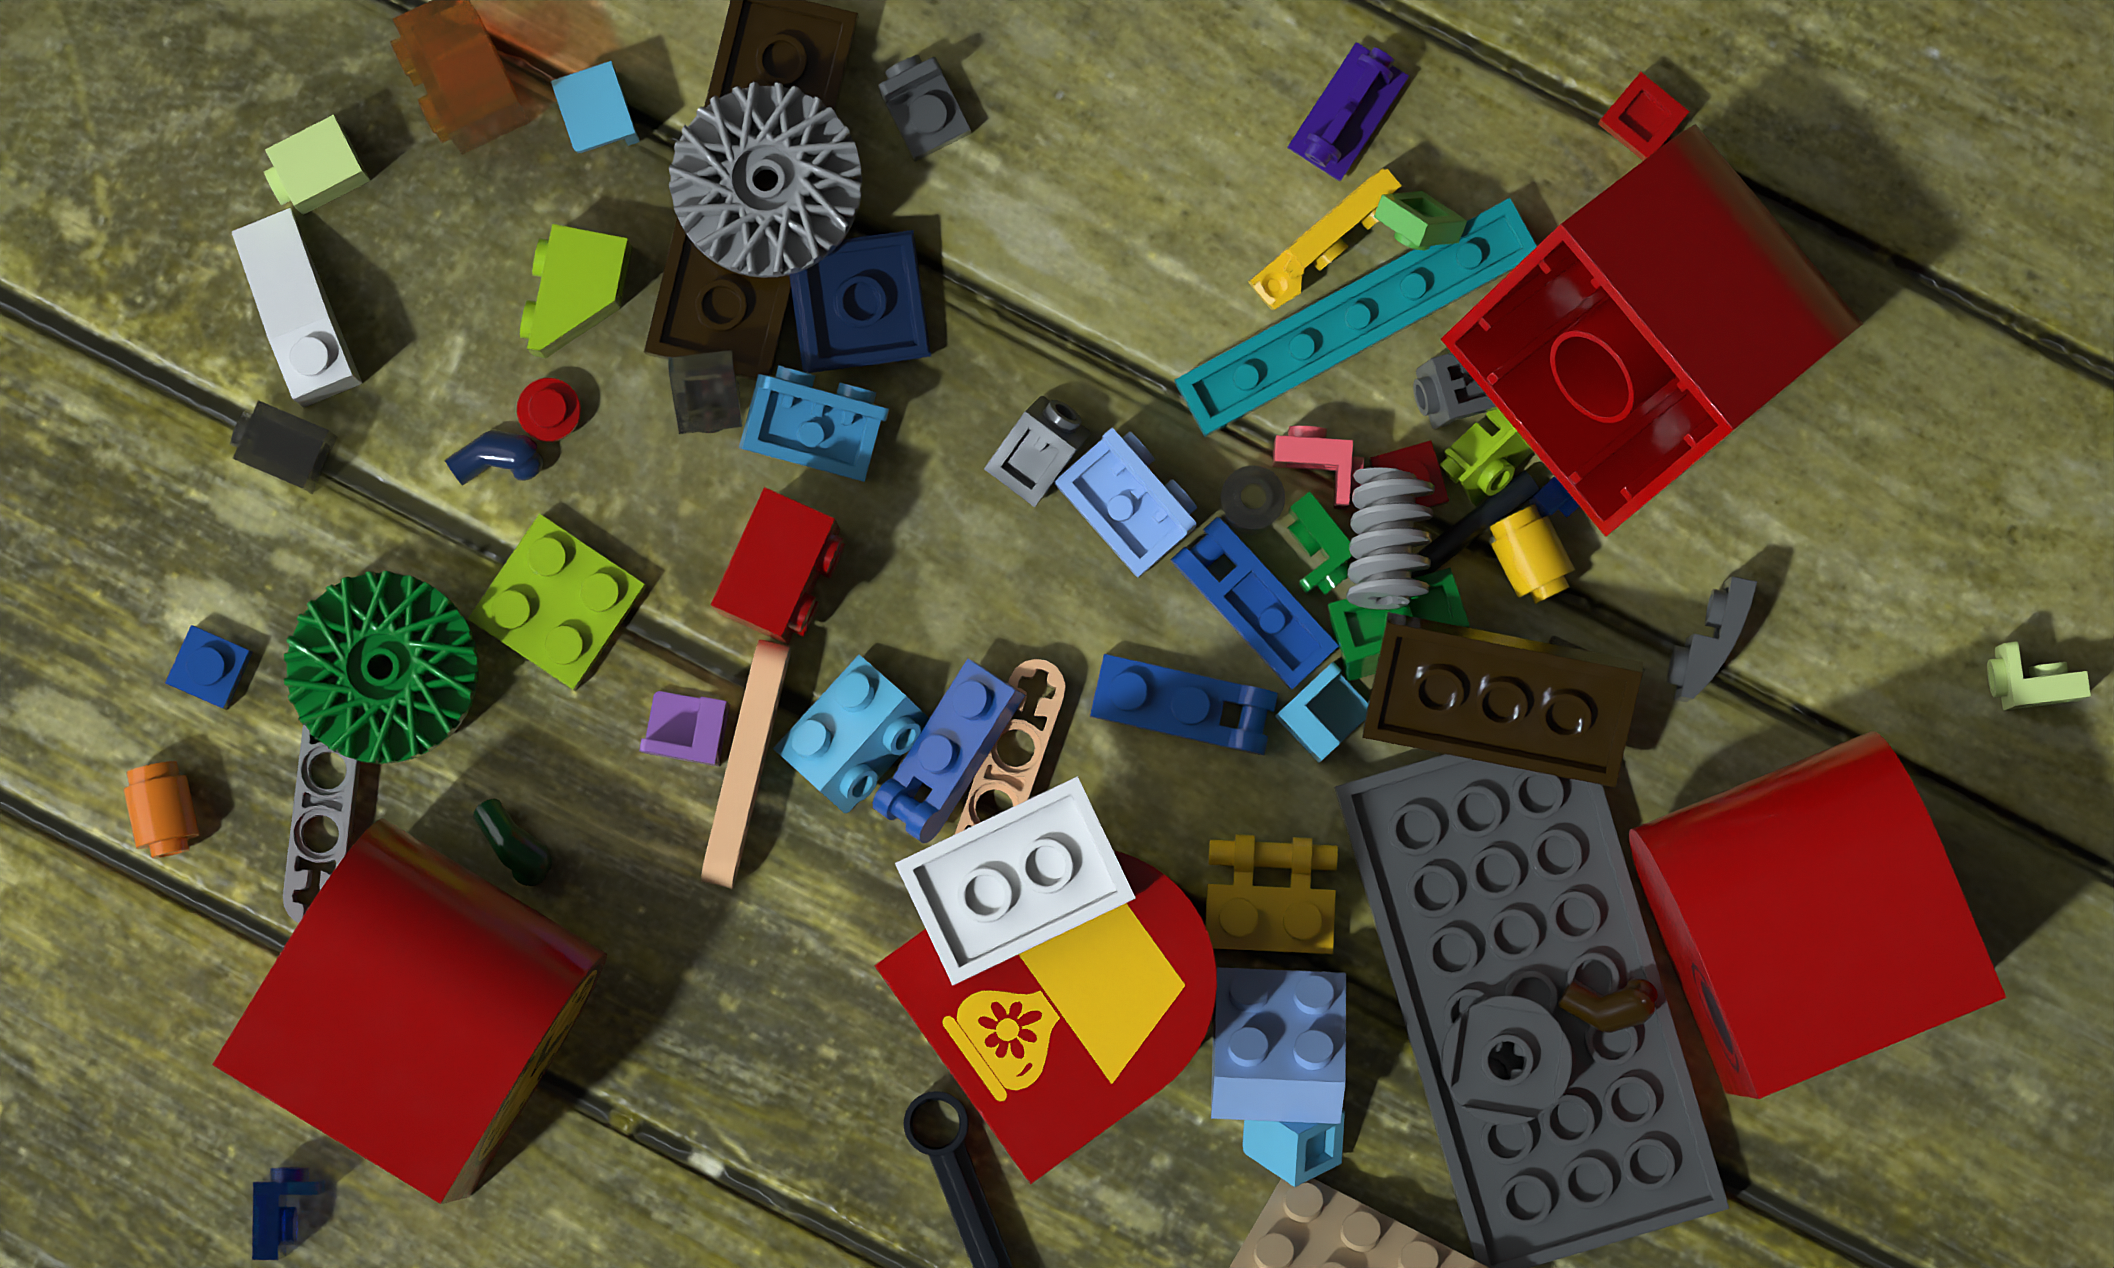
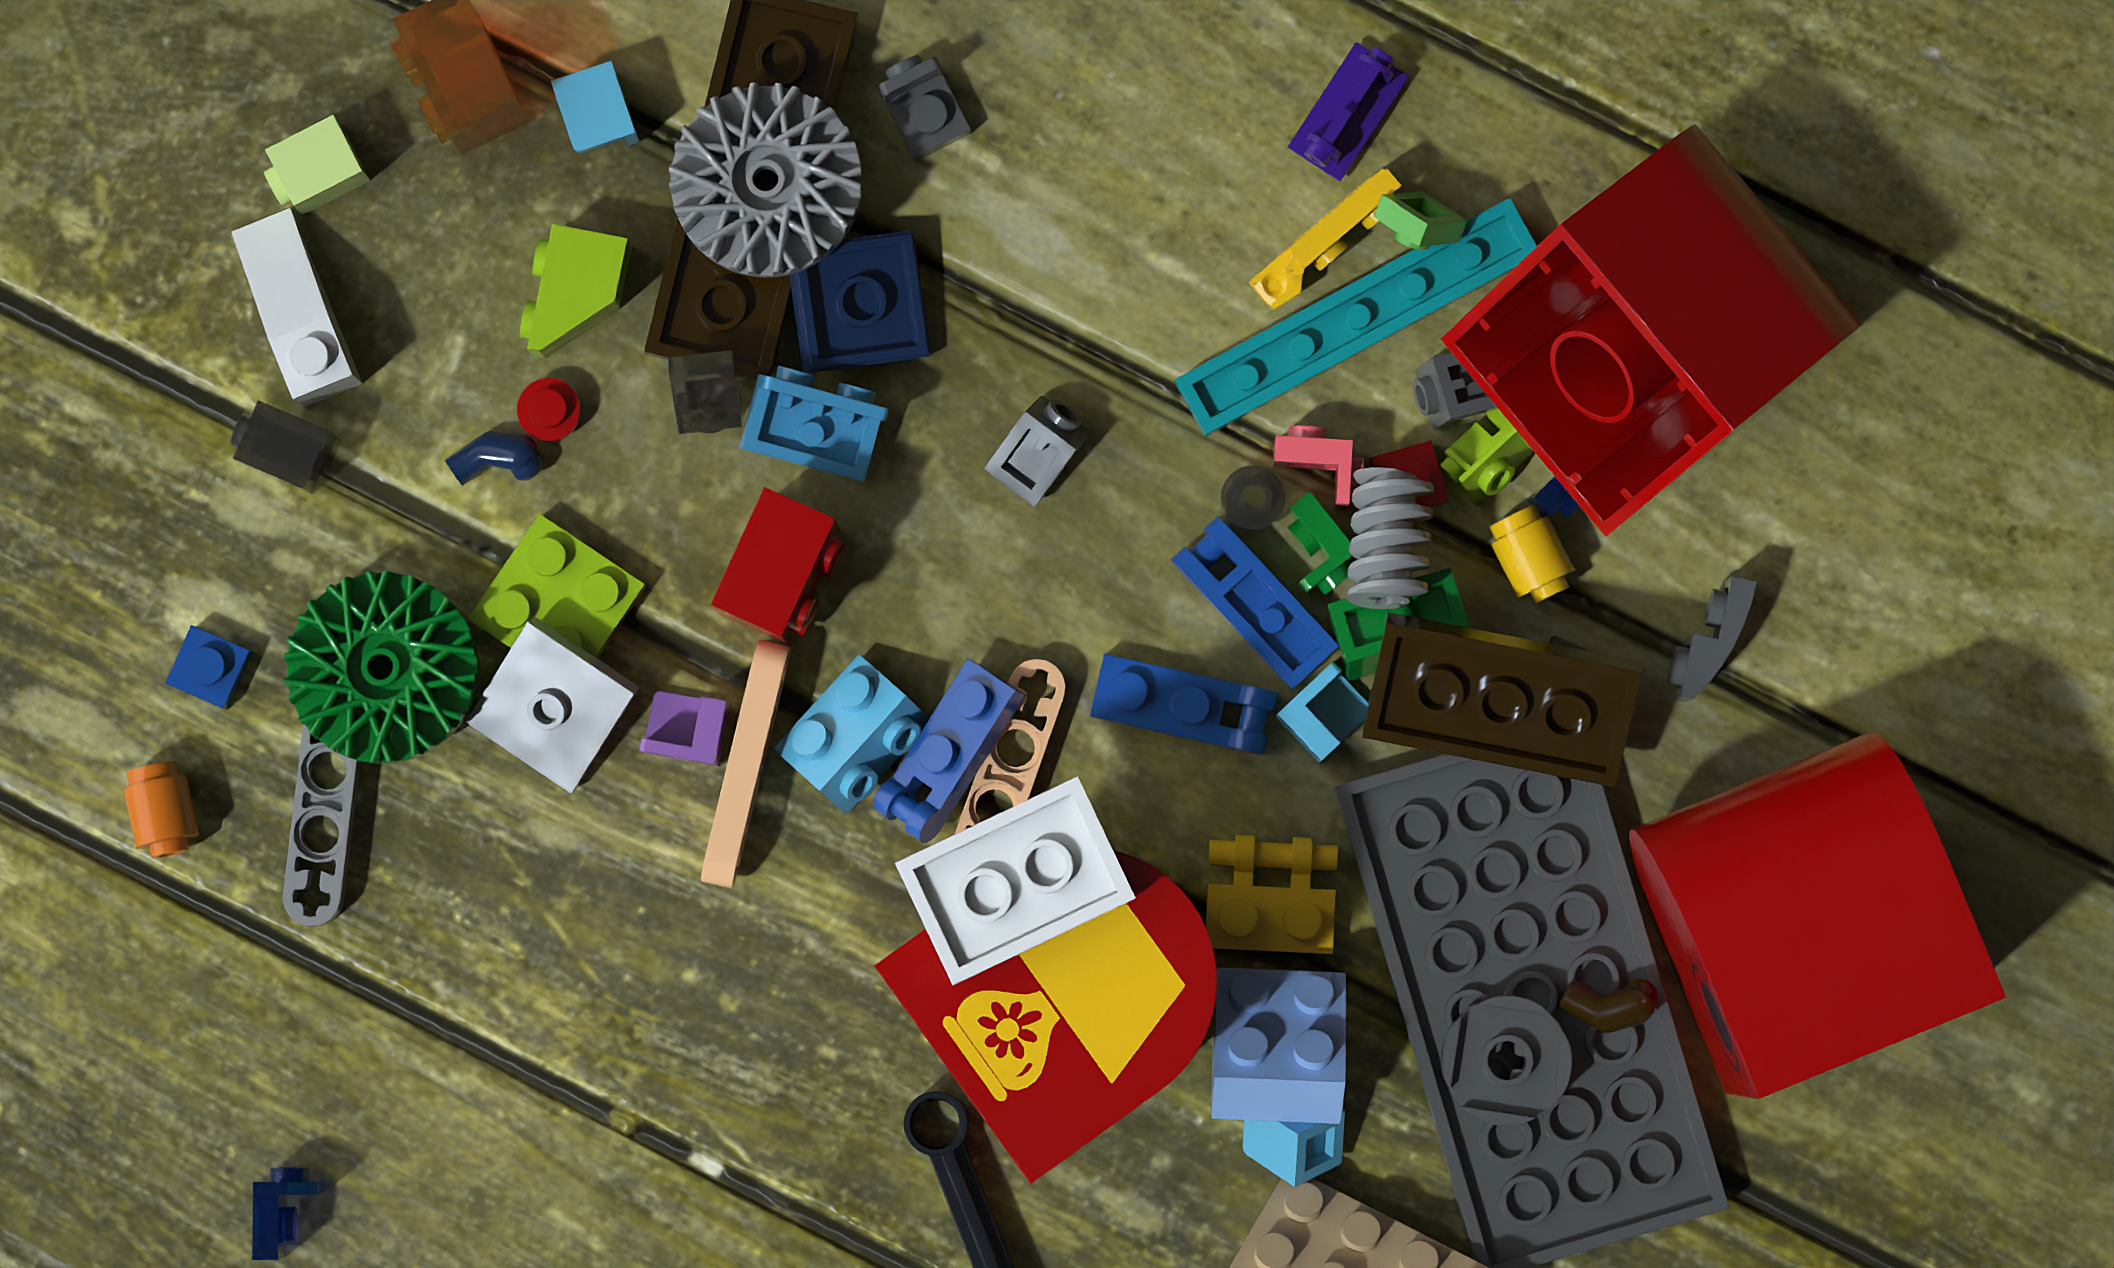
red brick [212,818,607,1204] -> none
dark green arm [473,798,552,886] -> none
light blue bracket [1054,428,1197,578] -> none
black bar [1411,470,1540,578] -> none
red plate [1598,72,1690,161] -> none
yellowish green bracket [1987,641,2091,711] -> none
none -> plate [466,616,640,793]

